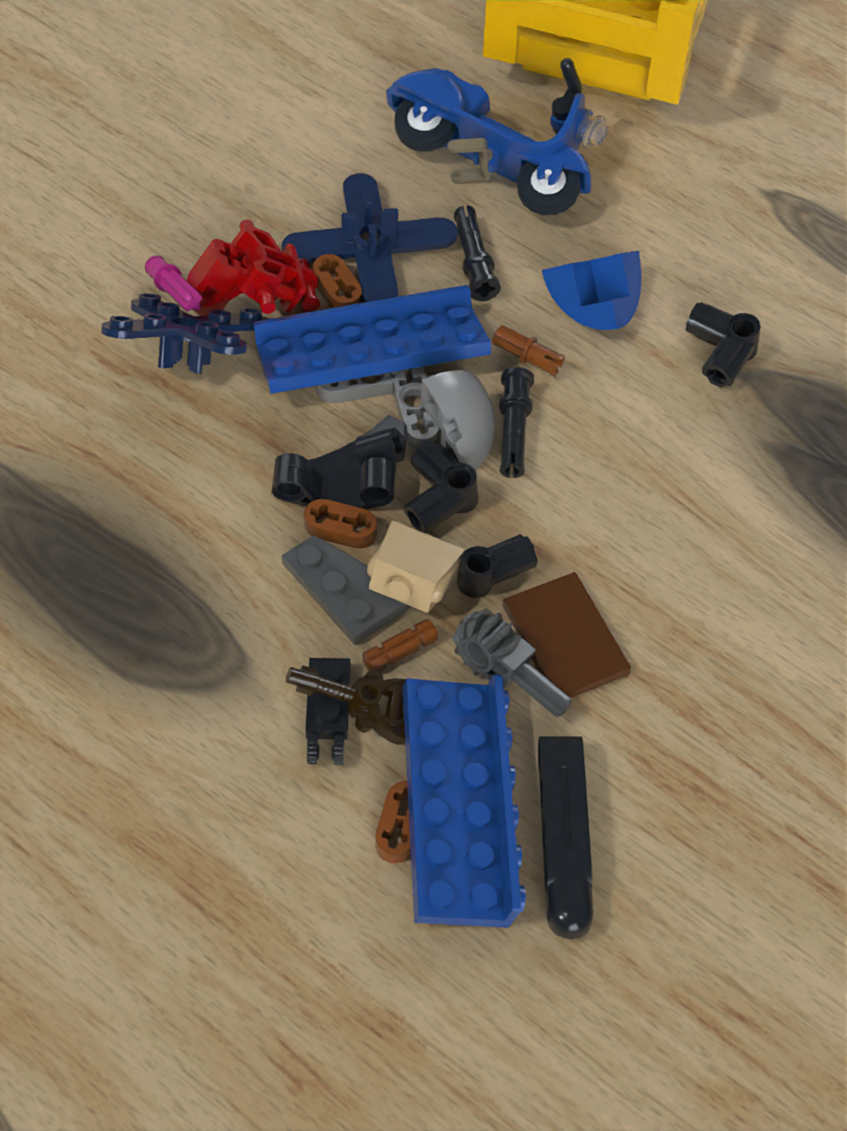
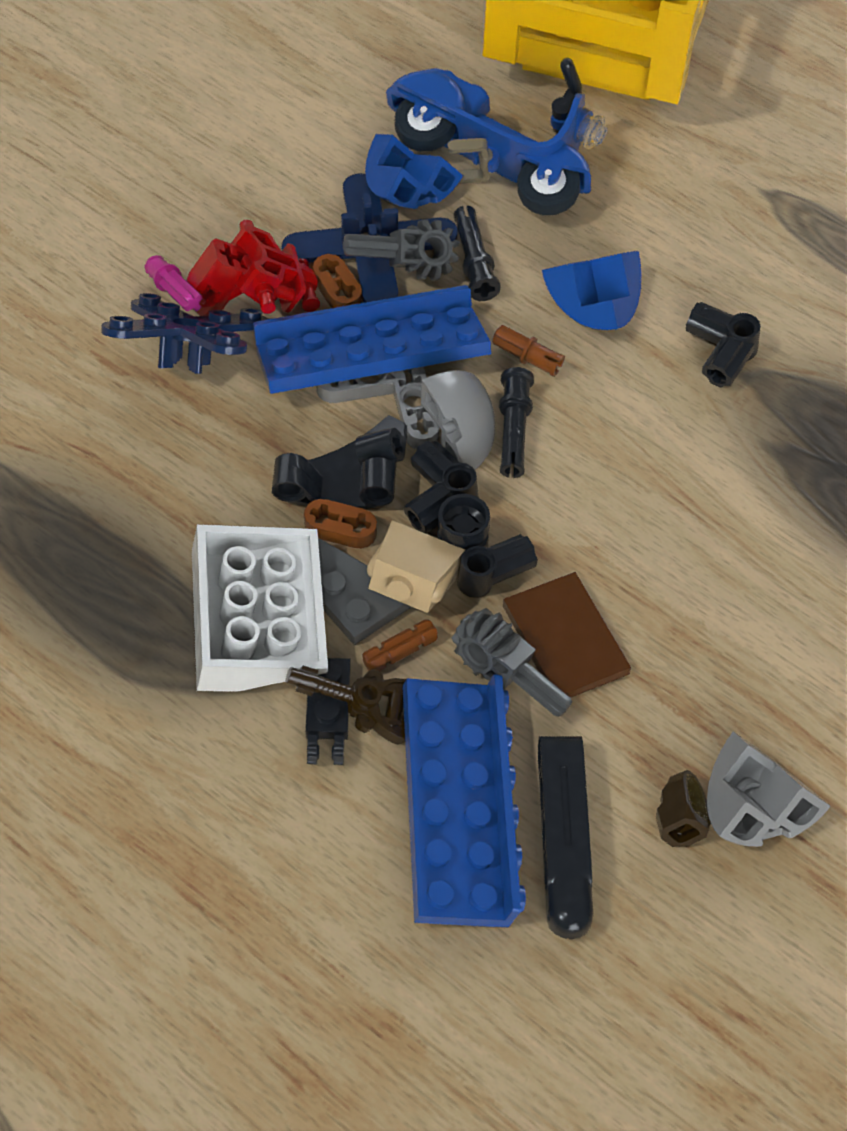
dark orange beam [375,781,411,863] -> none
none -> white slope [192,525,328,692]
none -> dark grey gear [342,219,460,281]
none -> blue brick [365,134,463,209]
none -> black wheel [437,494,490,550]
none -> dark brown rock [656,770,711,847]
none -> light grey brick [707,731,831,846]

